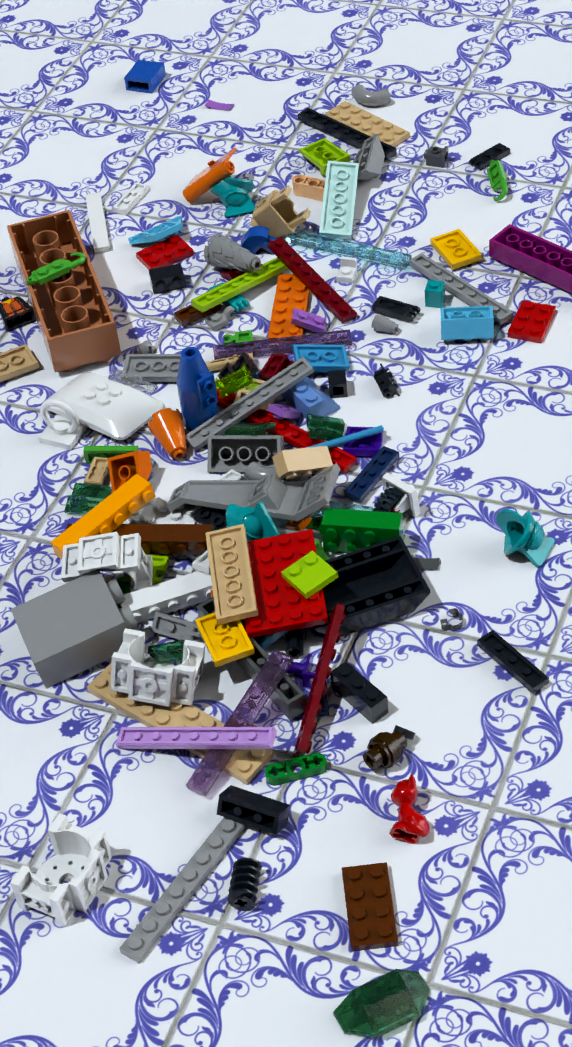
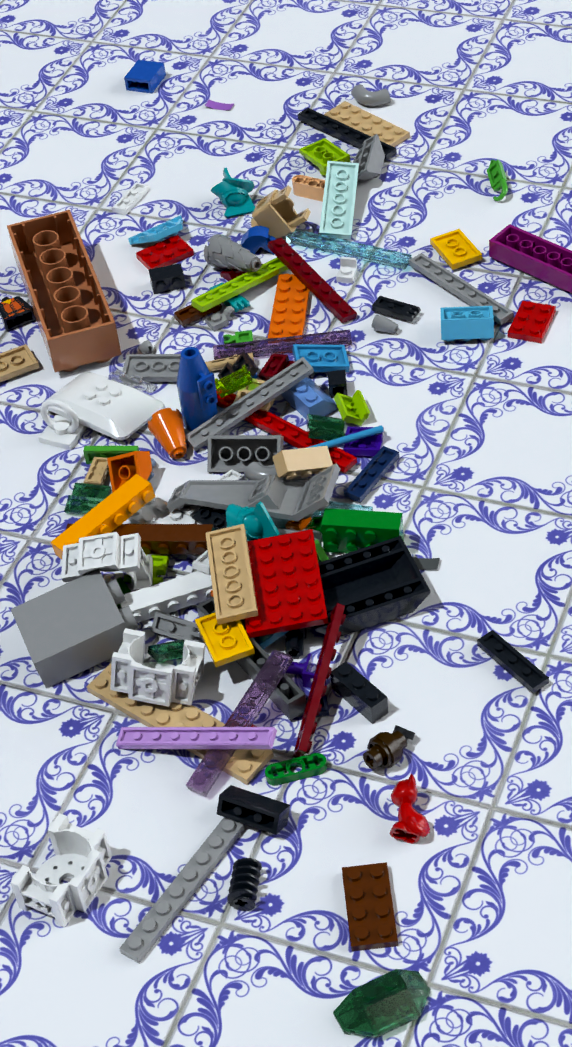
bright green plate [26,252,86,285] -> none
white tile [85,192,110,253] -> none
orange door [183,147,237,203] -> none
clear green slope [225,422,276,435] -> none
medium lavender plate [268,404,302,421] -> none
lime plate [281,550,338,599] -> none
medium lavender plate [291,308,326,334] -> none
white plate [373,473,421,518] -> none
black hinge [374,364,400,398] -> none
dark grey brick [424,146,449,168] -> none
teal brick [425,280,445,308] -> none
dark grey piece [440,608,463,631] -> none
black hinge [469,143,510,170] -> none
teal helmet [496,509,555,567] -> none
none -> lime bracket [334,390,370,426]

